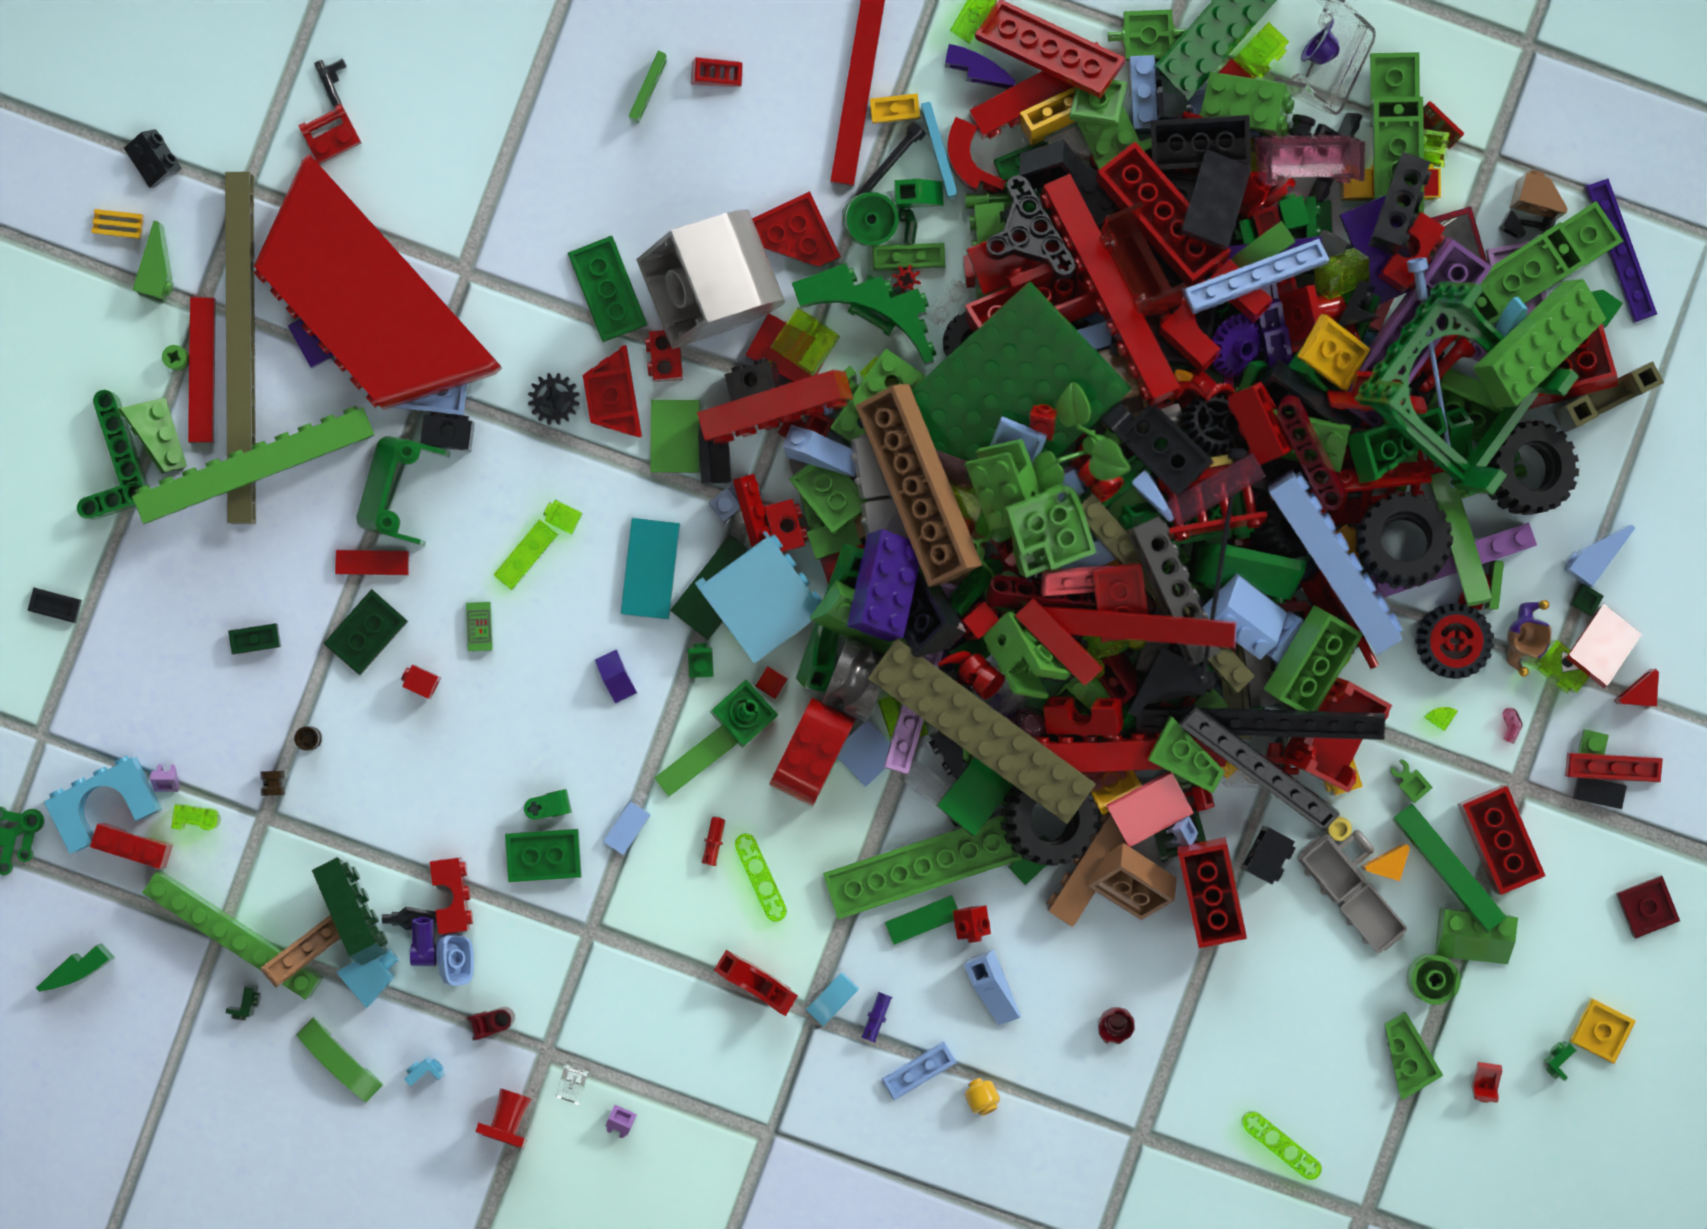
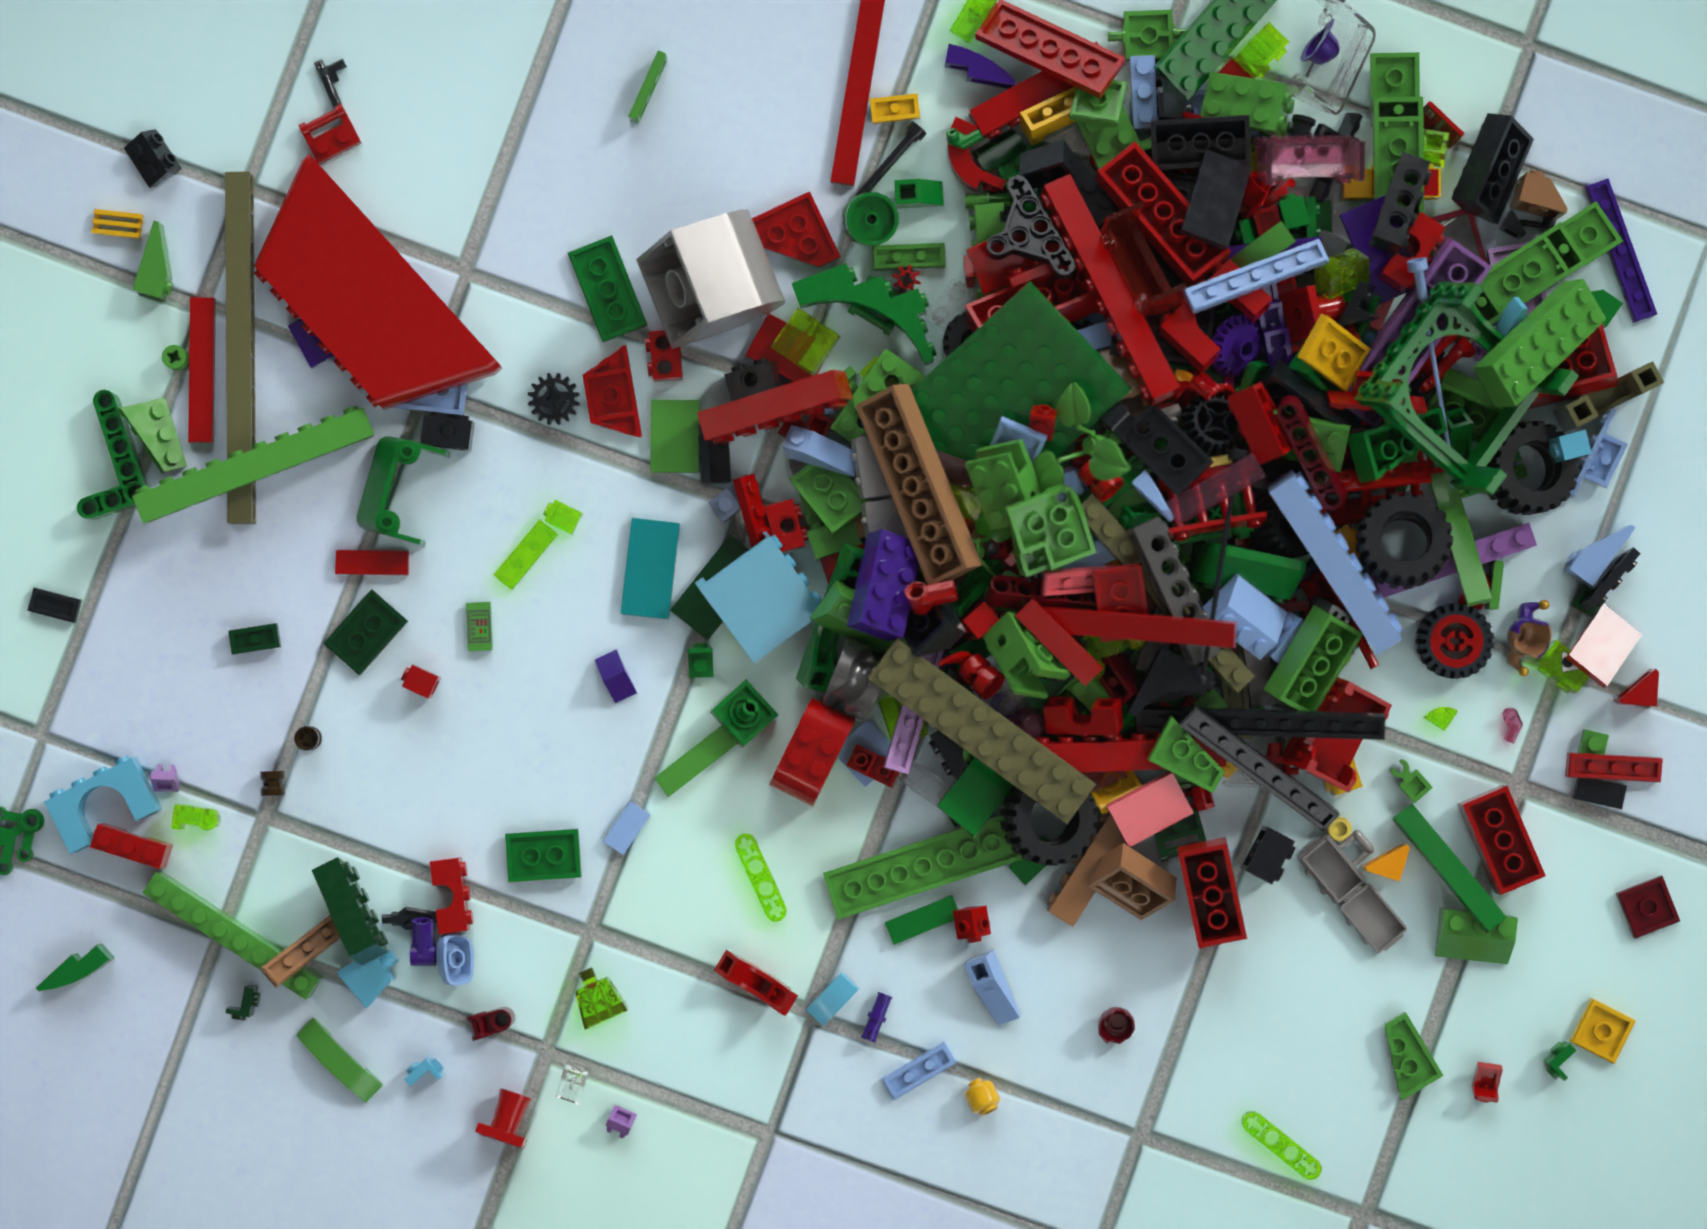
green piece [524,789,572,820] -> none
red slope [691,57,743,87] -> none
red axle [701,817,726,866] -> none
red slope [755,666,788,699] -> none
dark green arm [898,208,918,244] -> none
medium azure tile [921,101,957,200] -> none
light blue tile [1166,816,1198,846] -> none
bright green brick [1406,953,1461,1005] -> none
none -> clear neon green torso [575,967,629,1030]
none -> red slope [846,744,900,788]
none -> red piece [905,579,958,614]
none -> green arm [946,128,983,149]
none -> dark green slope [971,129,1026,172]
none -> dark grey tile [1311,595,1352,624]
none -> black slope [1451,113,1534,224]
none -> medium azure brick [1549,430,1592,463]
none -> light blue bracket [1569,408,1628,500]
none -> black plate [1580,547,1641,610]

